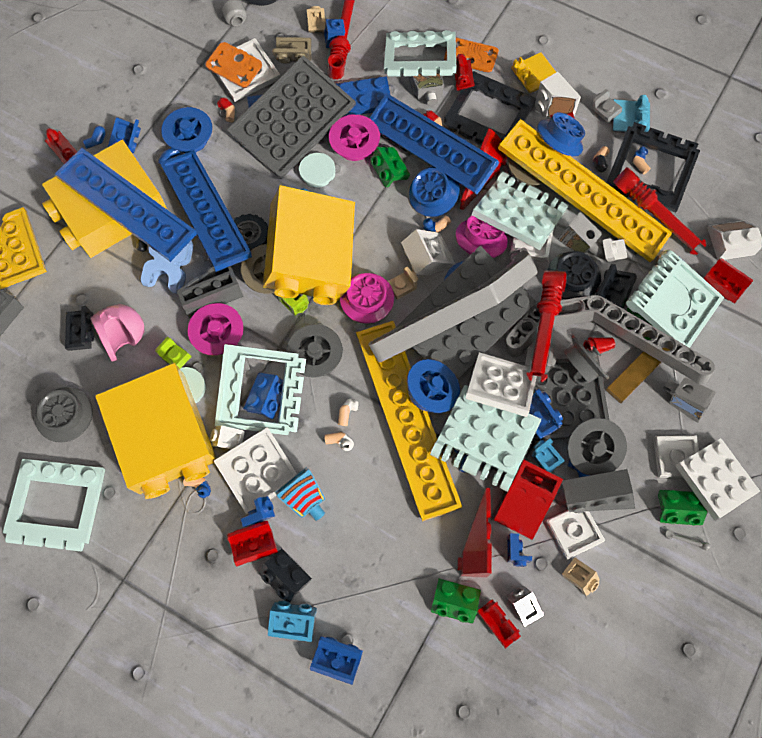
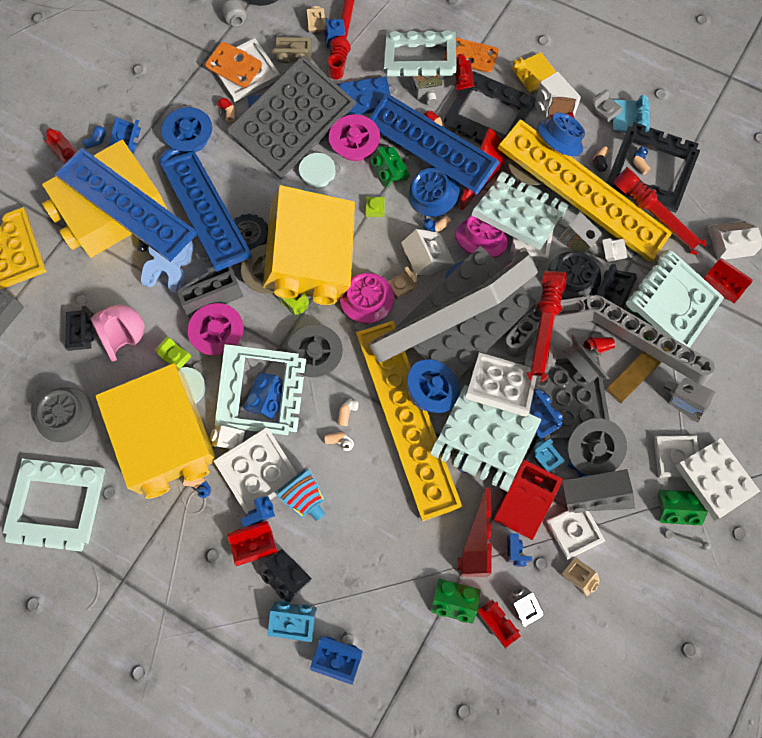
none -> lime plate [366,197,385,217]

